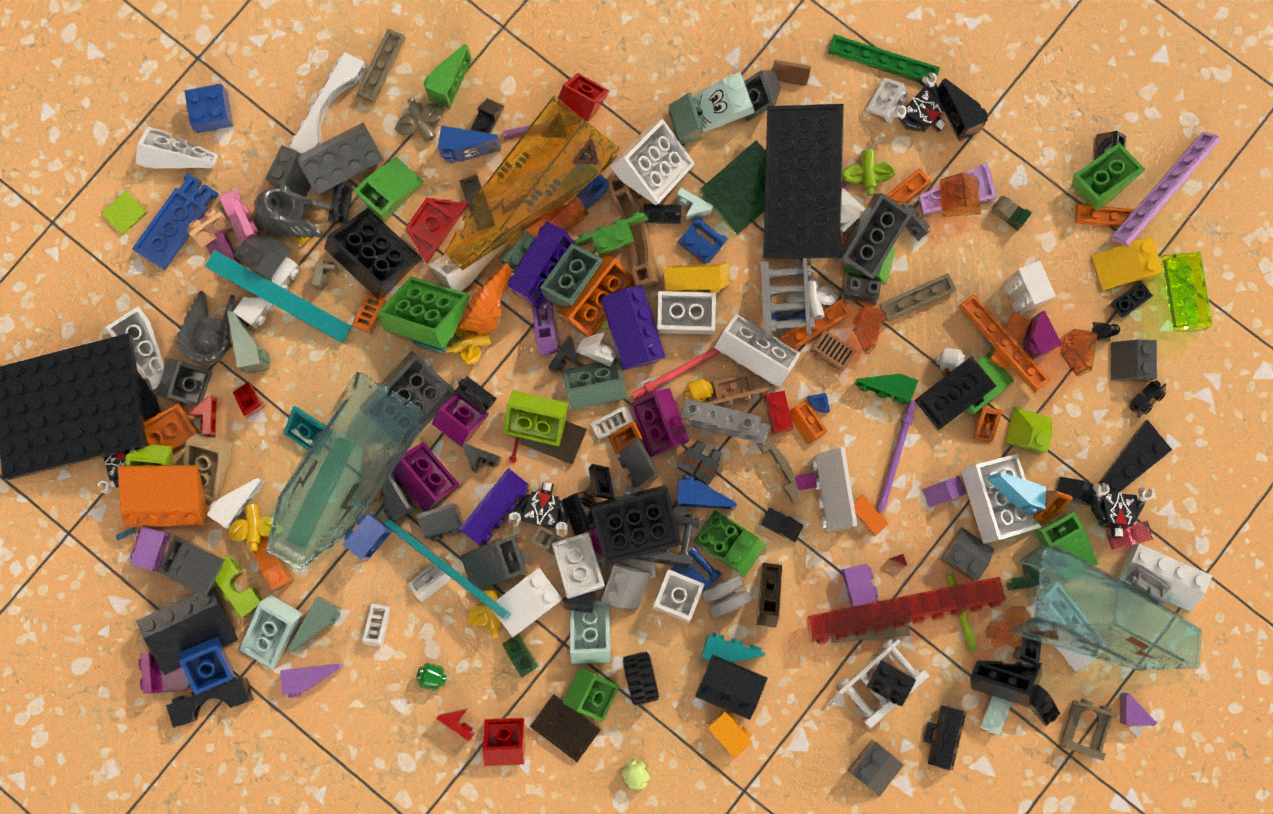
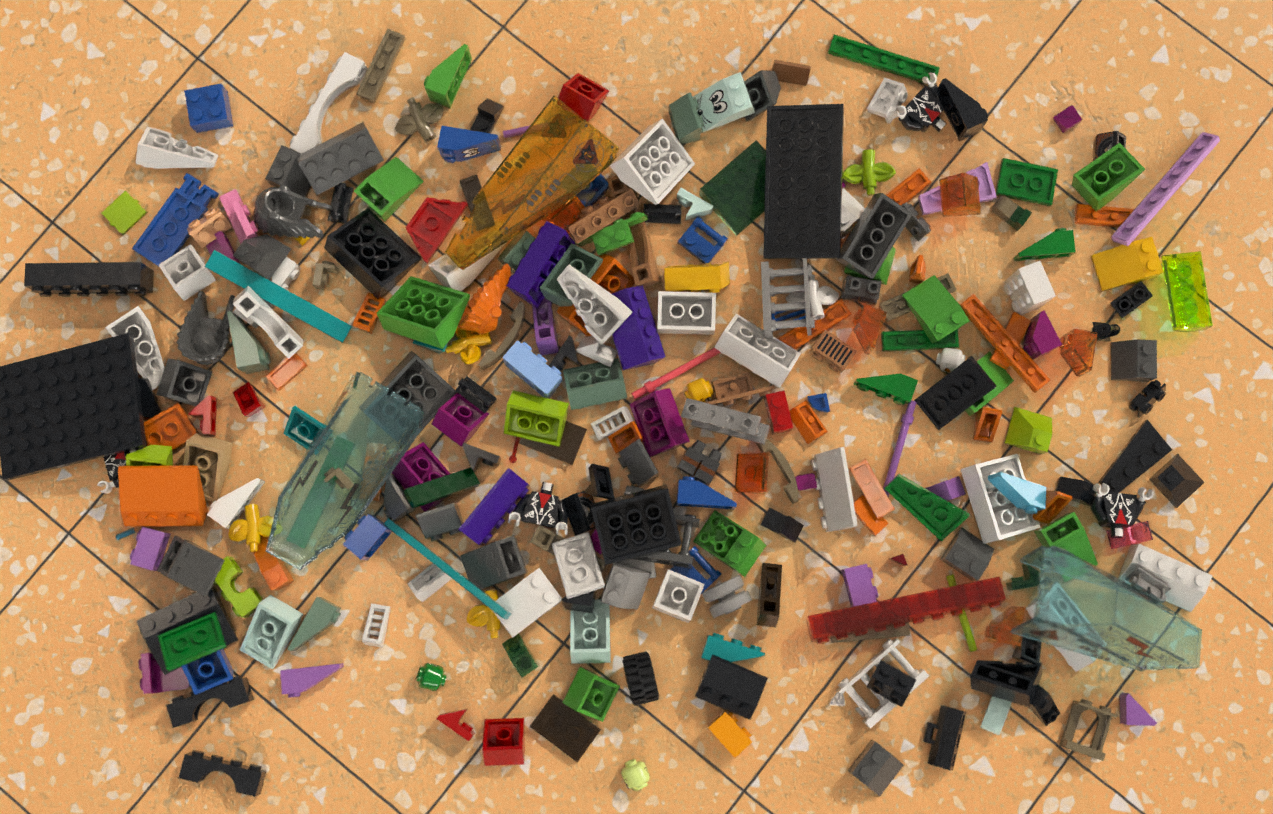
none -> black brick [24,262,154,297]
none -> green tile [158,612,226,671]
none -> white slope [159,244,216,301]
none -> black arch [178,750,267,797]
none -> white arch [233,286,303,358]
none -> orange tile [265,353,308,391]
none -> dark tan bracket [323,467,354,490]
none -> dark green tile [404,467,480,509]
none -> dark tan slope [478,301,525,370]
none -> light blue slope [502,340,562,399]
none -> white wedge [557,265,633,345]
none -> medium nougat bracket [568,189,640,243]
none -> clear orange slope [735,453,769,494]
none -> orange tile [849,459,895,519]
none -> green tile [881,329,959,352]
none -> green wing [885,474,969,541]
none -> bright green slope [902,275,970,343]
none -> orange slope [909,255,926,284]
none -> green tile [996,158,1058,206]
none -> green slope [1014,228,1076,261]
none -> magenta slope [1053,105,1082,133]
none -> black slope [1149,454,1205,508]

